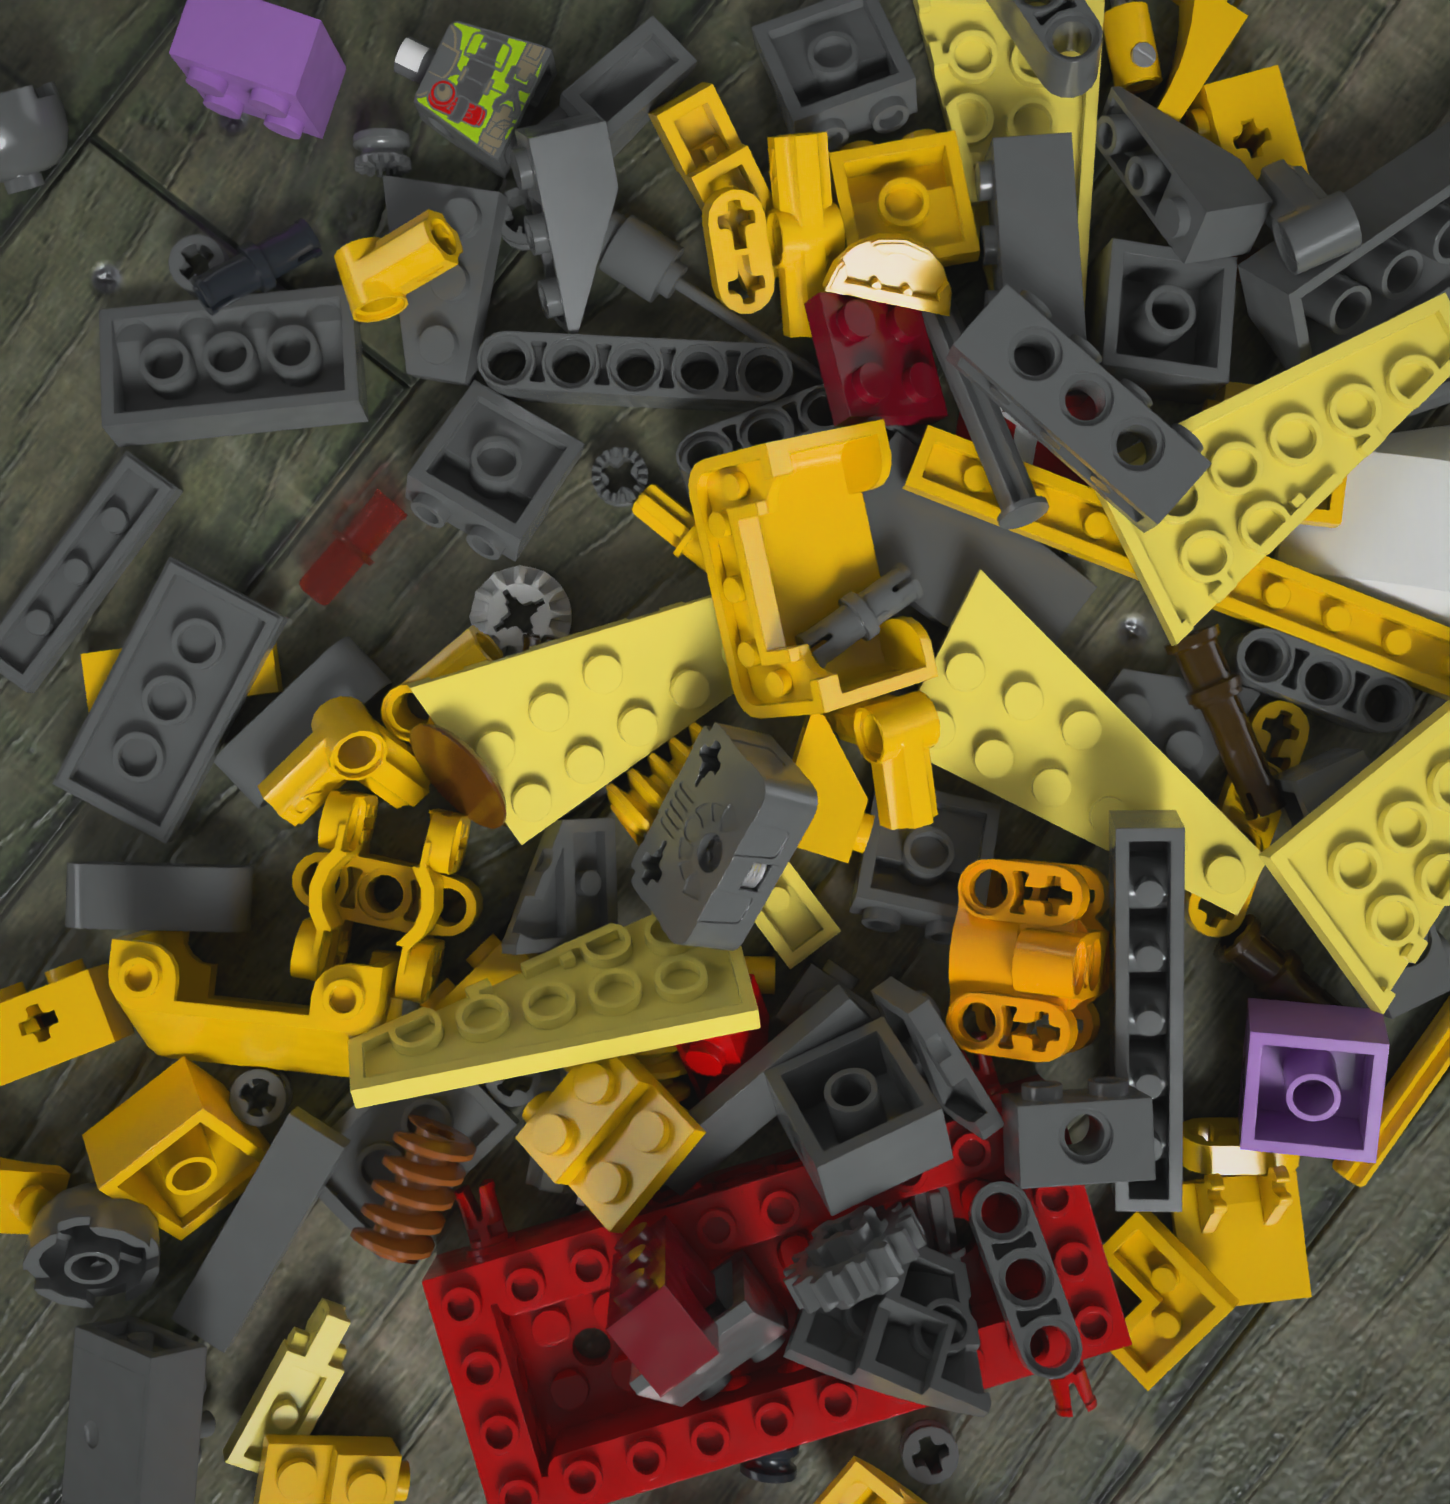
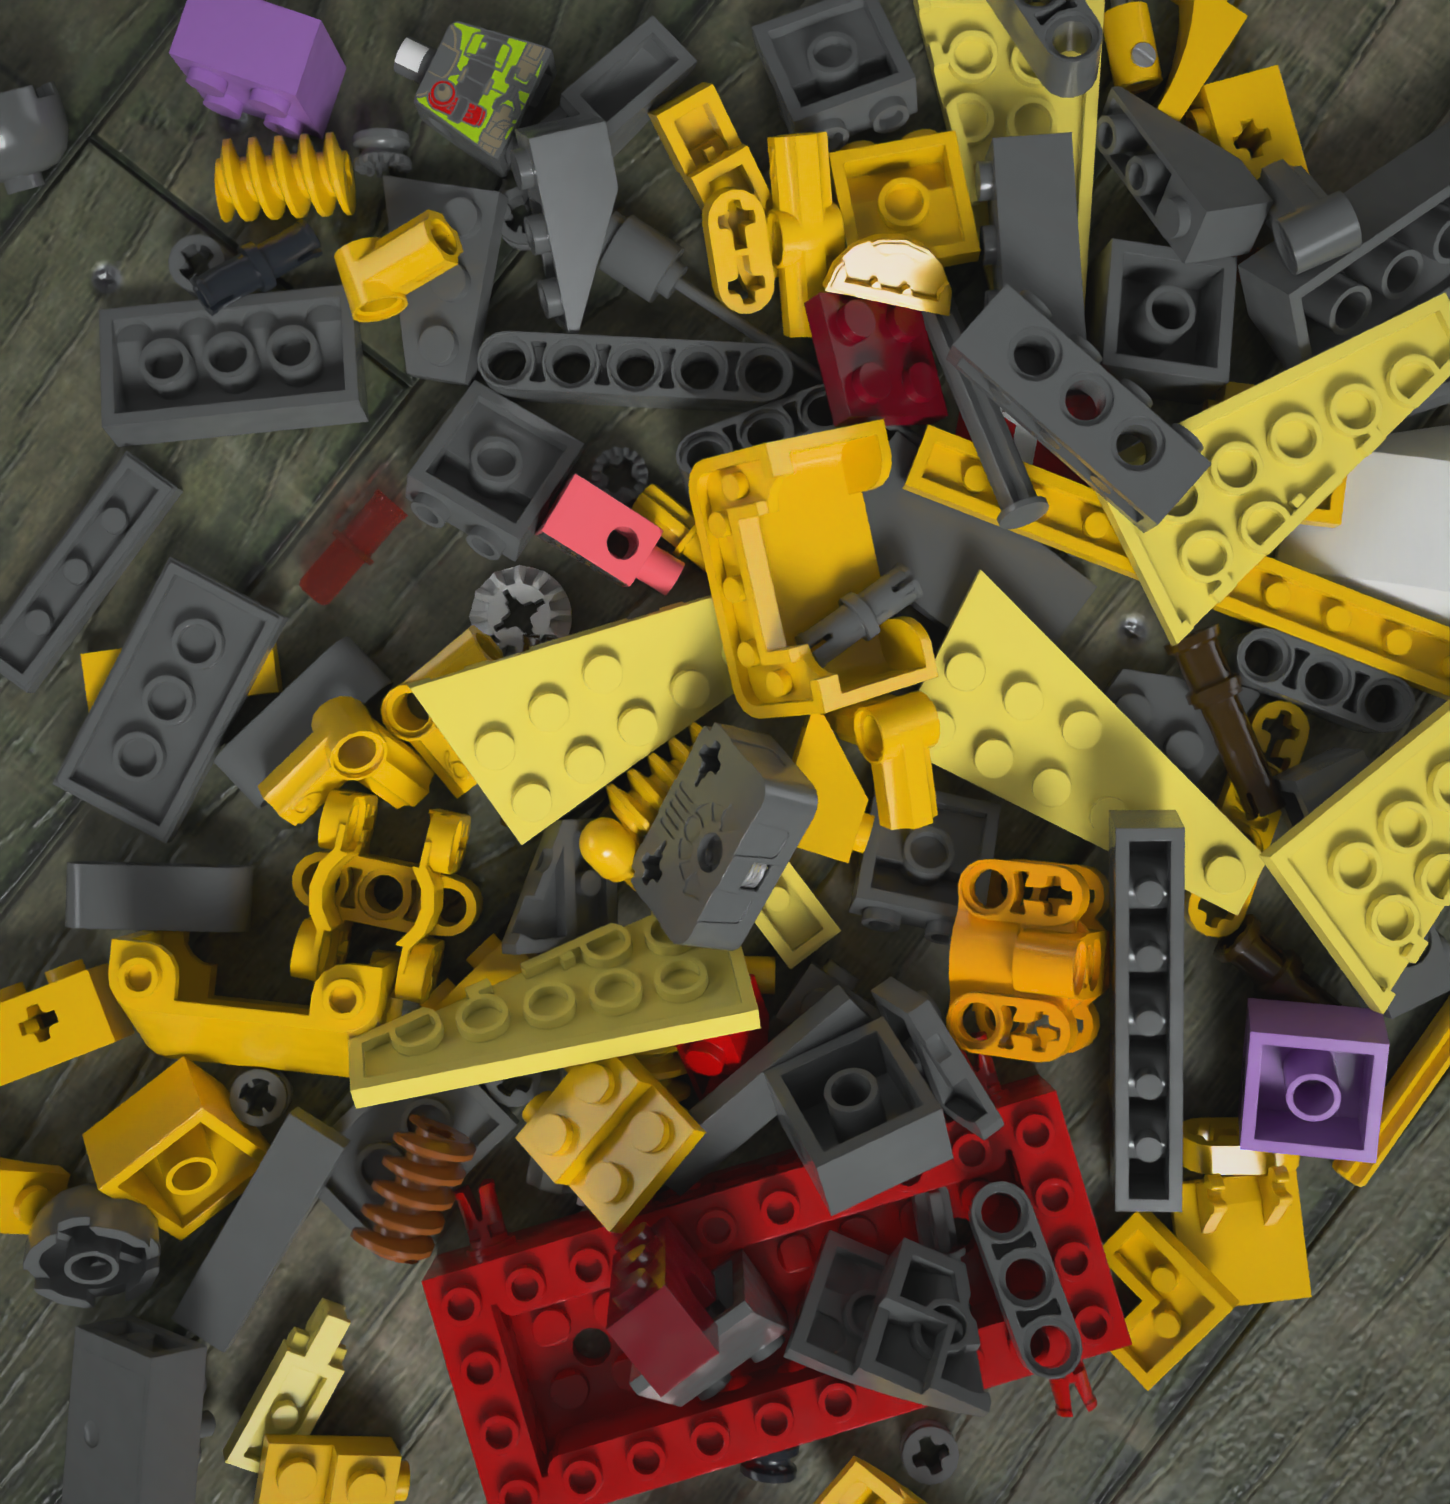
reddish brown piece [410,723,507,829] -> none
dark grey gear [783,1202,927,1314] -> none
dark grey brick [1001,1076,1156,1189] -> none
none -> yellow piece [214,132,356,223]
none -> coral torso [535,474,685,596]
none -> yellow cylinder [579,817,639,891]

